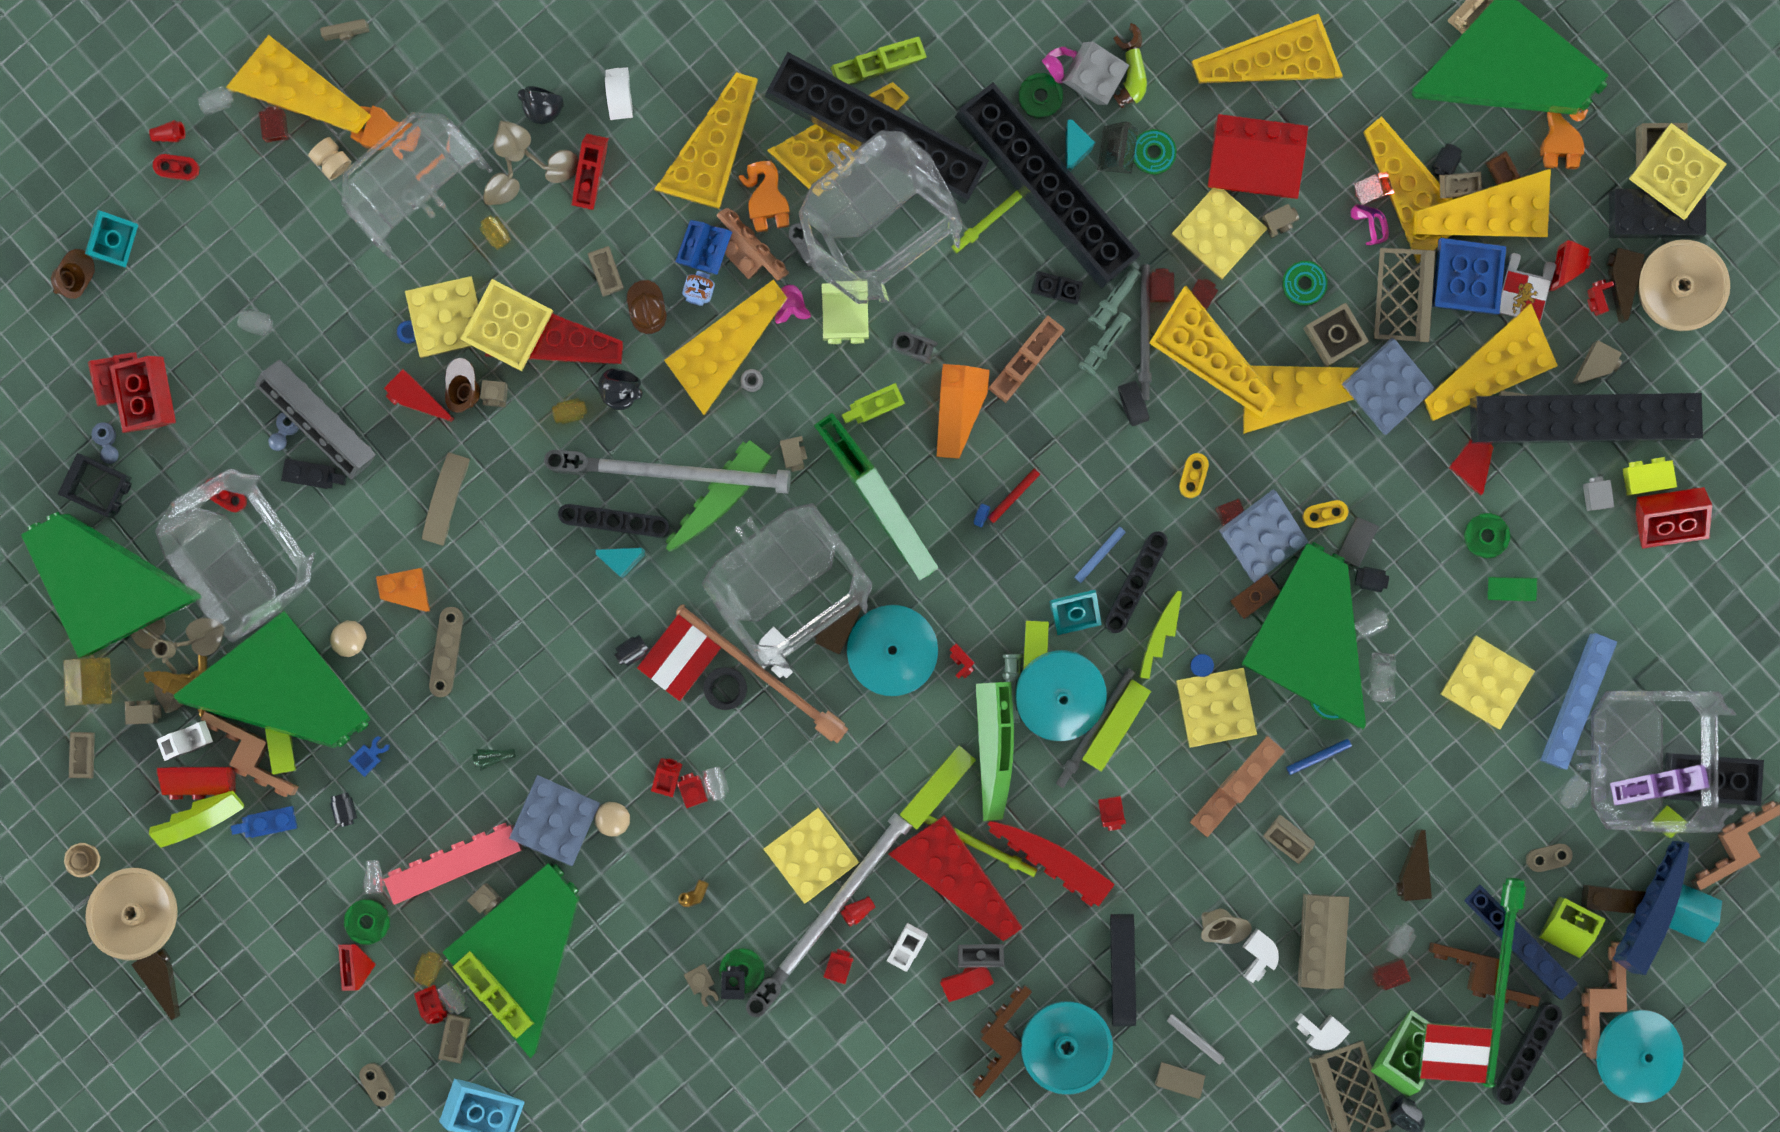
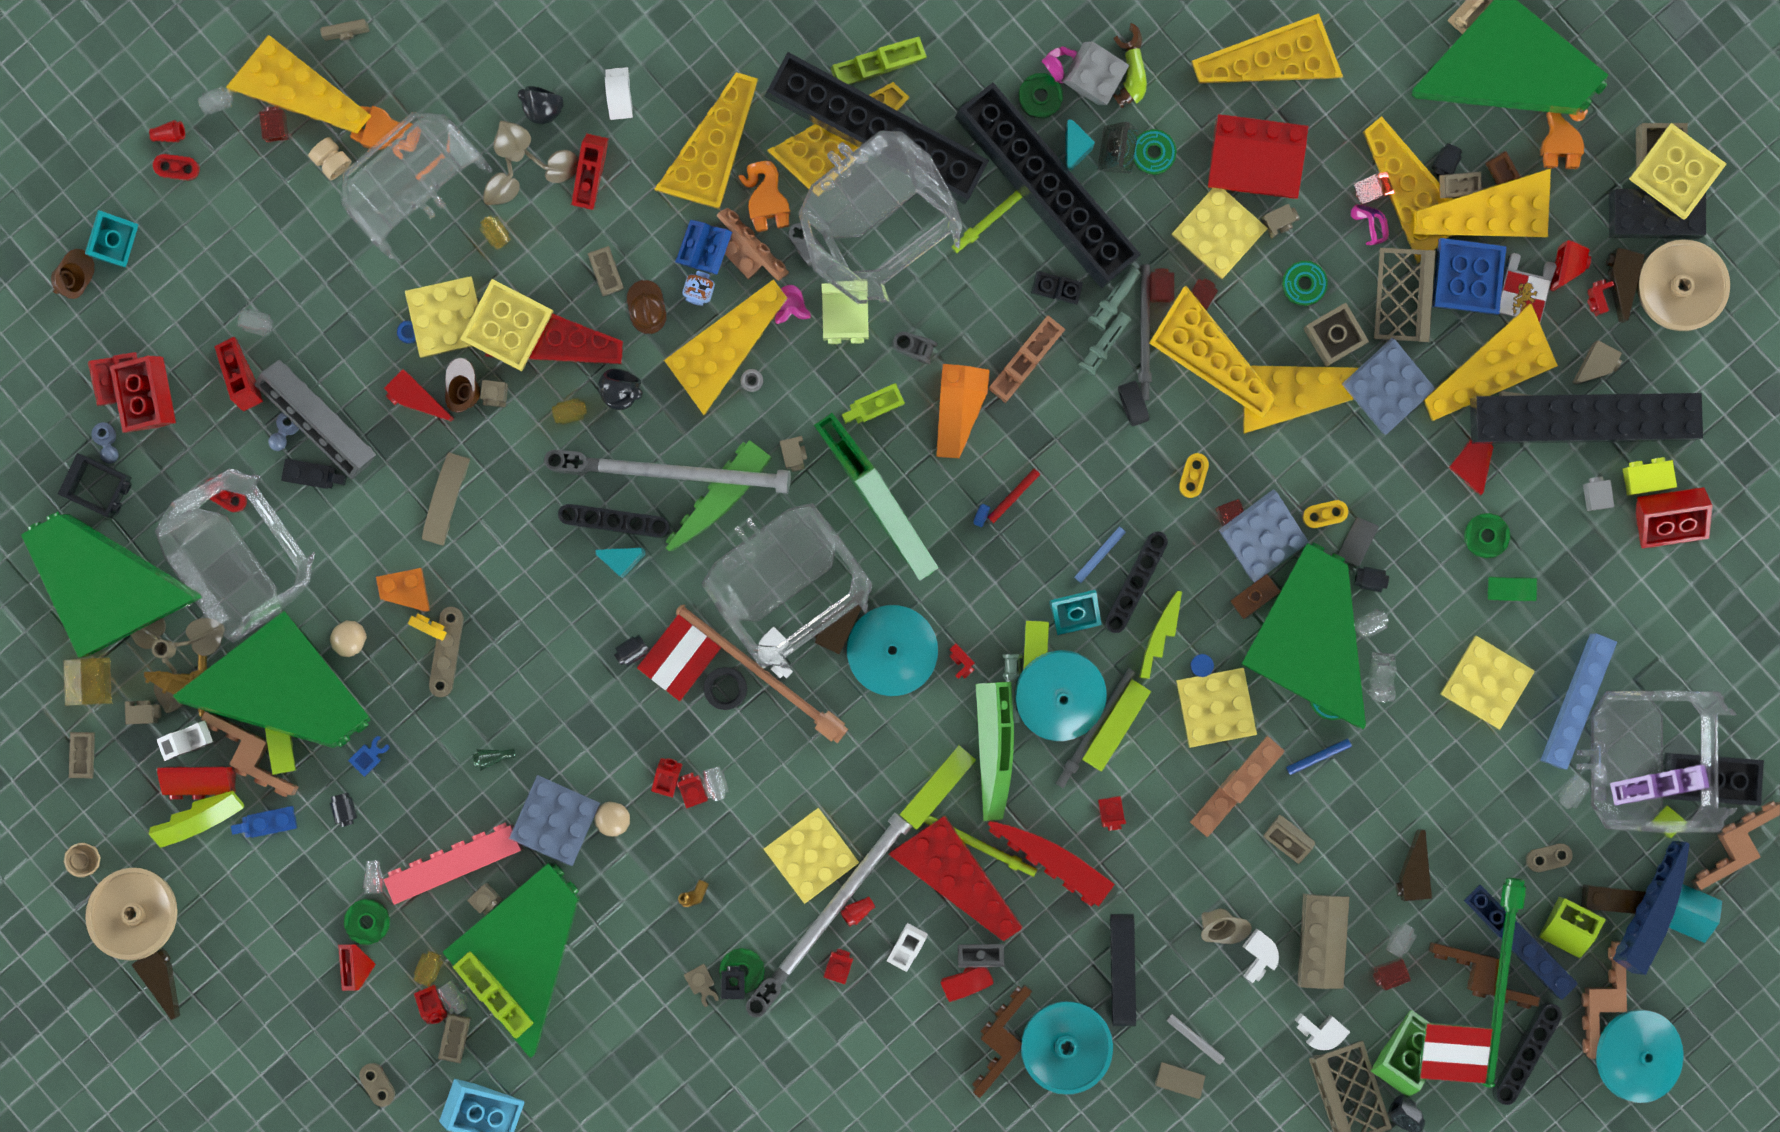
none -> red slope [214,337,263,412]
none -> yellow plate [408,613,447,641]

